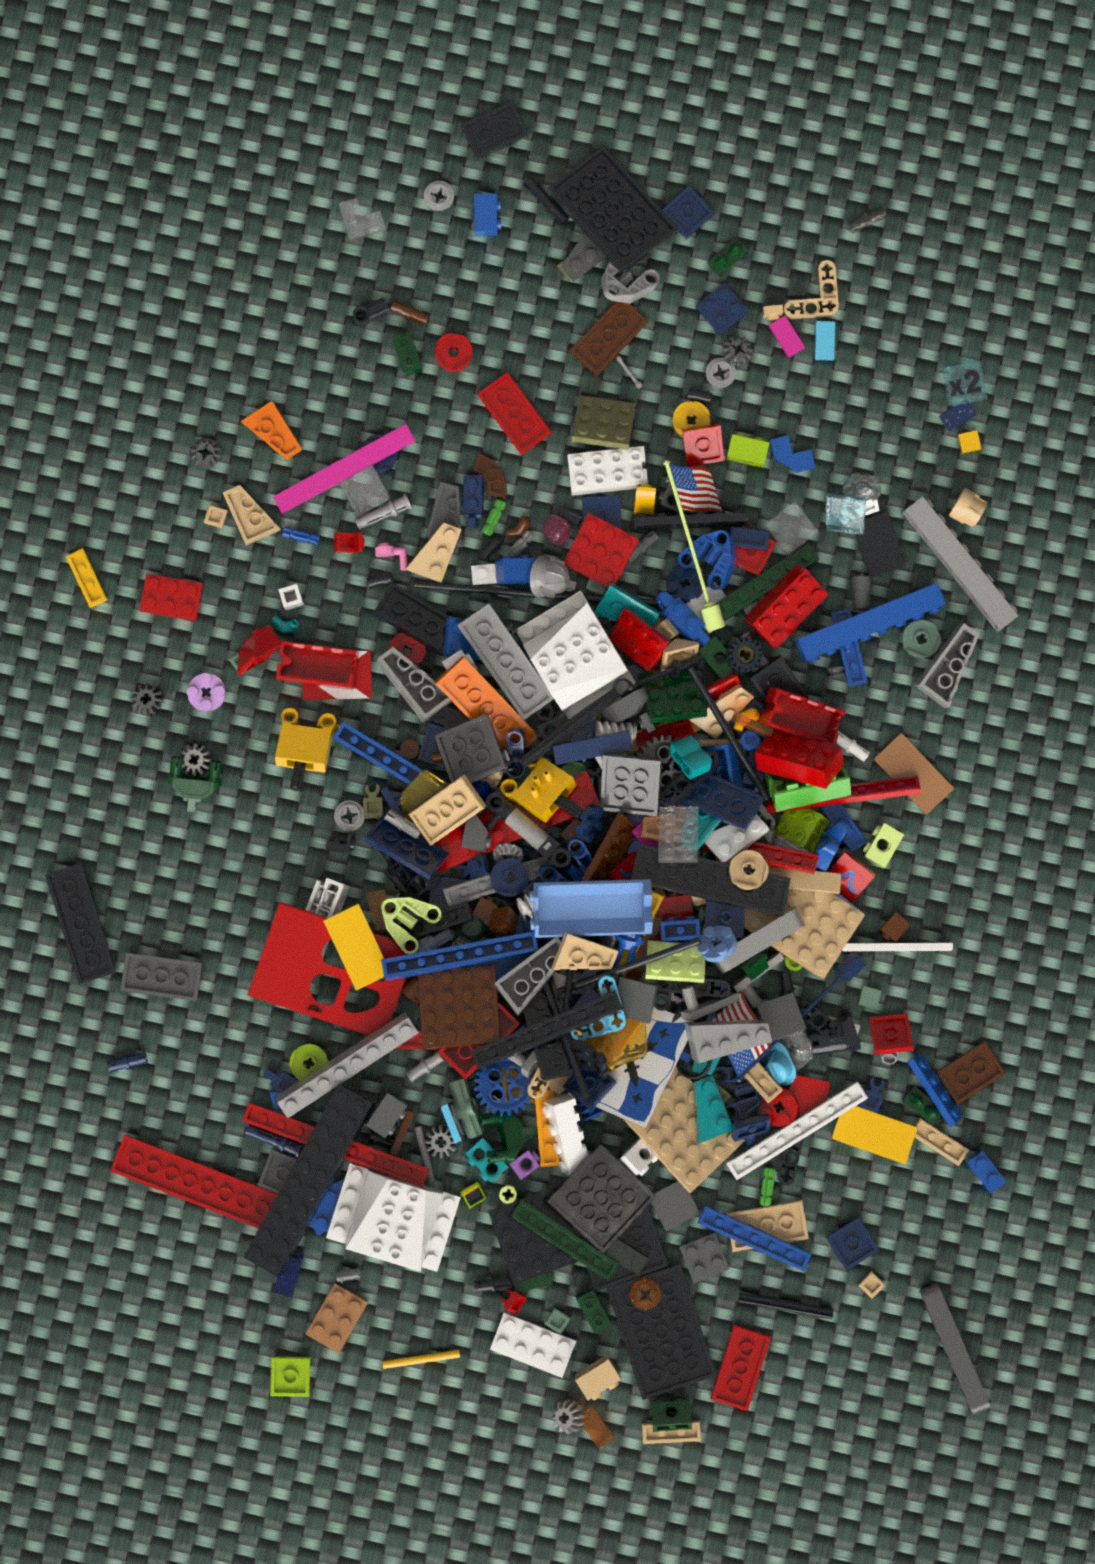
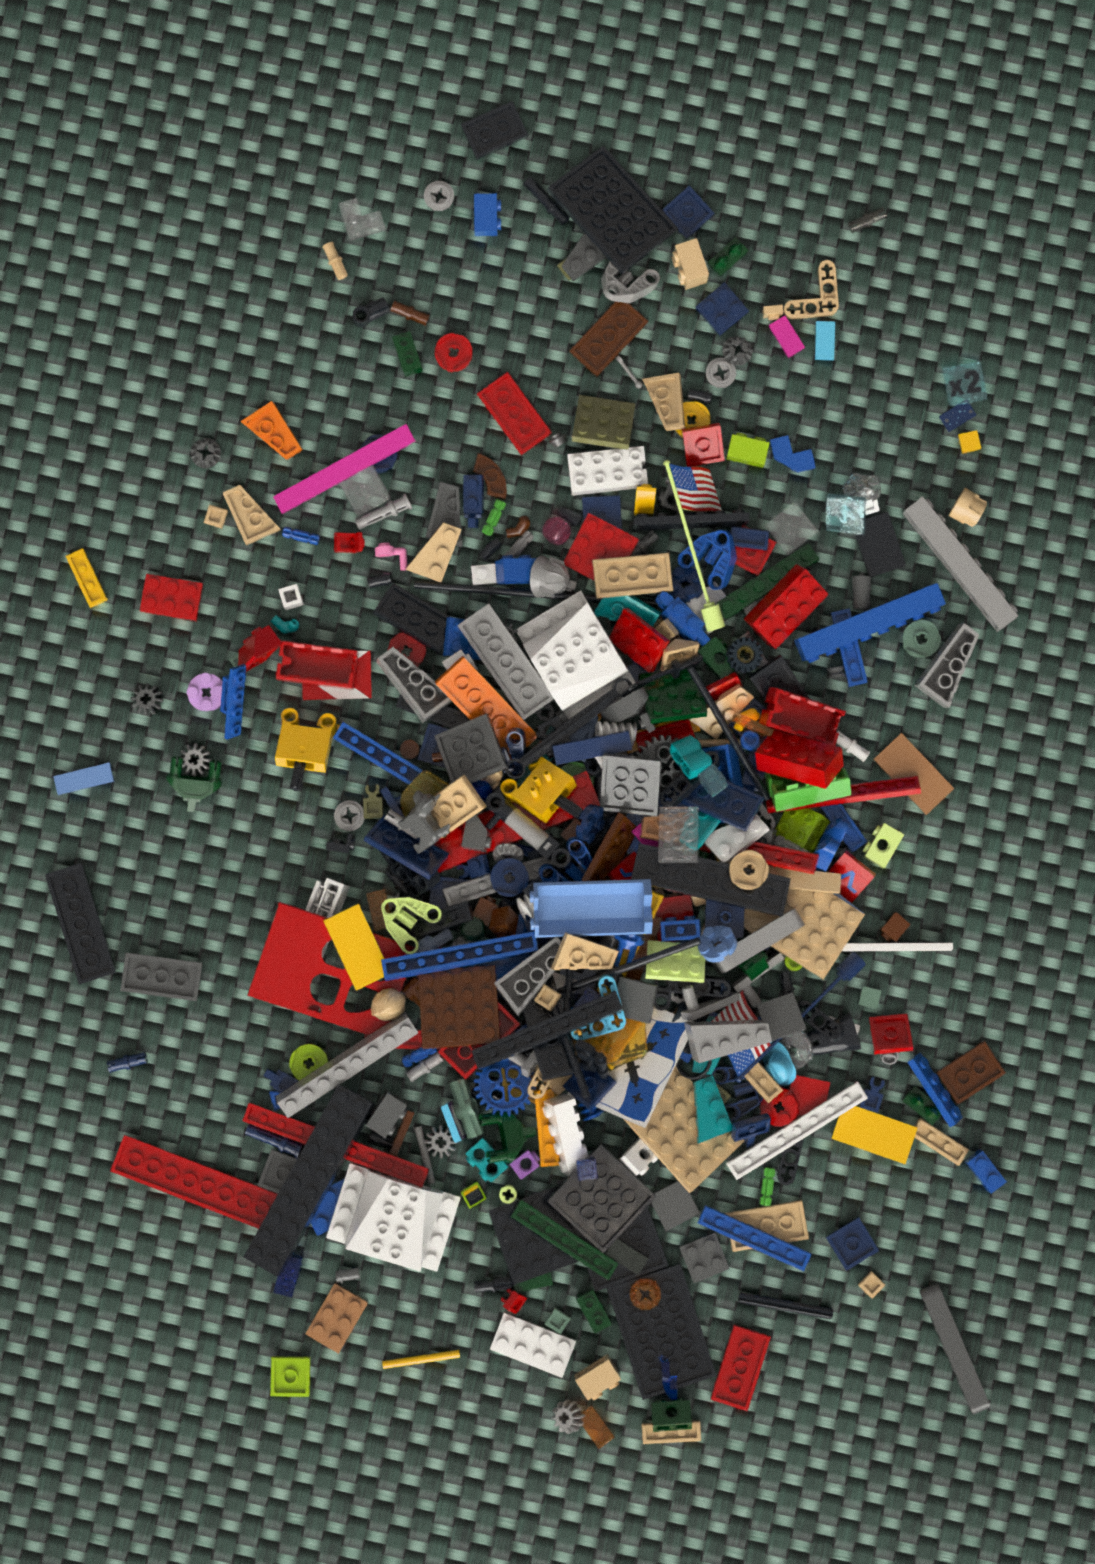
none -> medium blue tile [53,763,115,795]
none -> blue bracket [220,664,246,740]
none -> tan axle [322,242,348,280]
none -> tan hair [371,988,406,1021]
none -> dark grey animal [398,790,450,854]
none -> blue axle [402,1047,437,1067]
none -> tan tile [534,984,561,1011]
none -> flat silver plate [549,432,567,448]
none -> clear blue tile [576,1158,598,1181]
none -> tan tile [592,553,673,599]
none -> tan wing [642,373,685,431]
none -> clear blue slope [661,1362,677,1400]
none -> tan brick [671,238,709,290]
none -> clear light blue brick [698,764,728,798]

